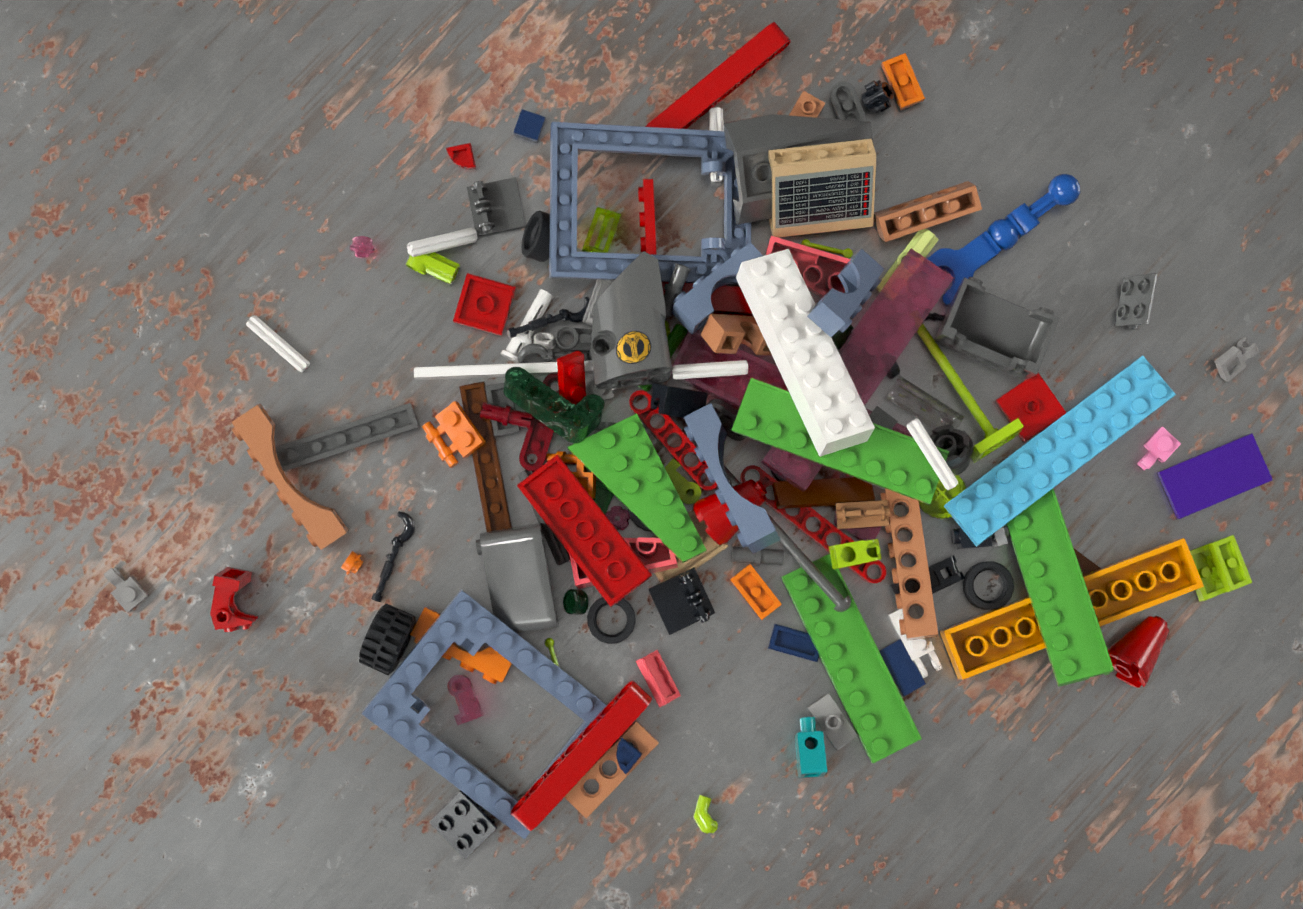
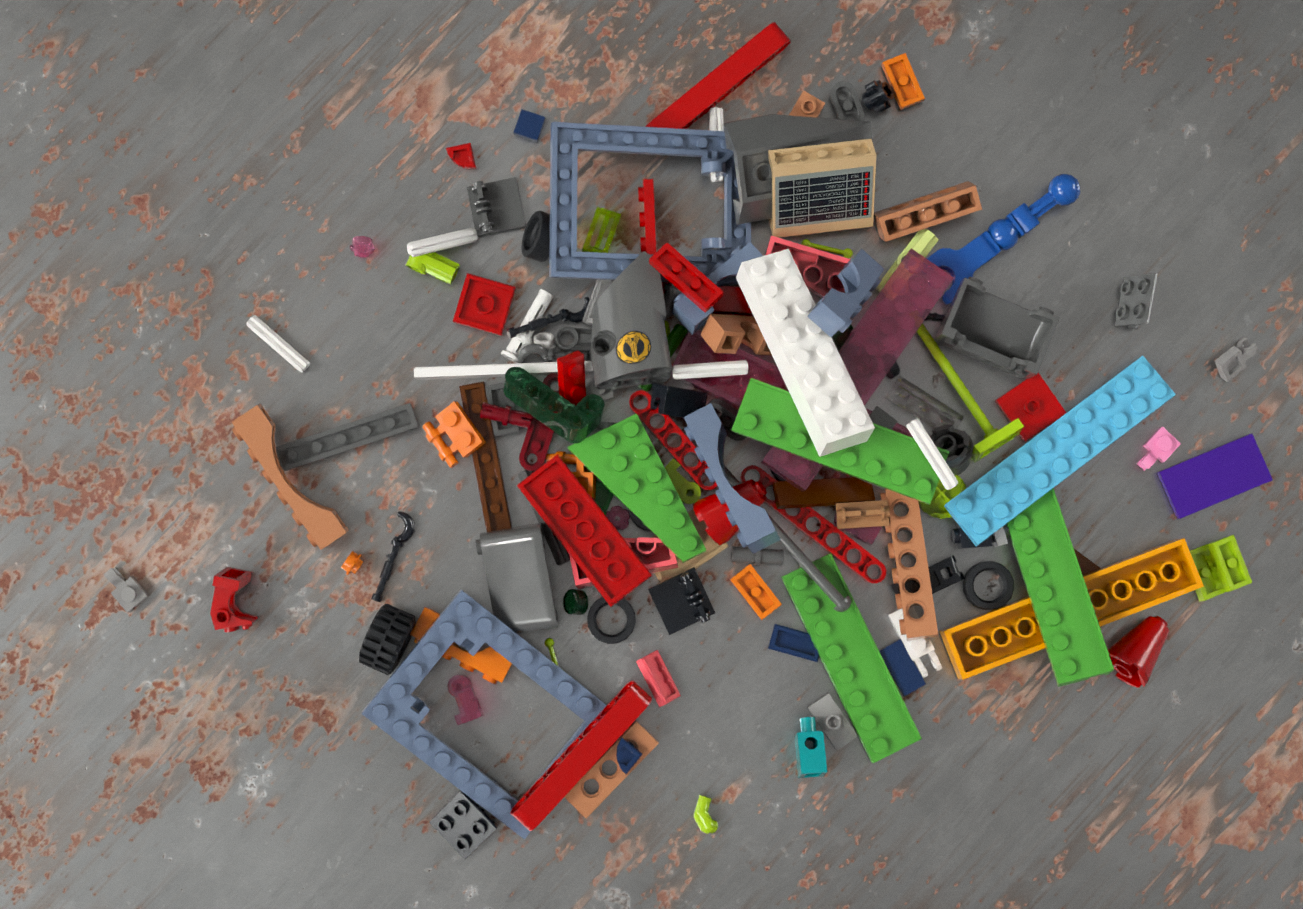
lime leg [829,539,882,569] -> none
none -> red plate [649,242,724,313]

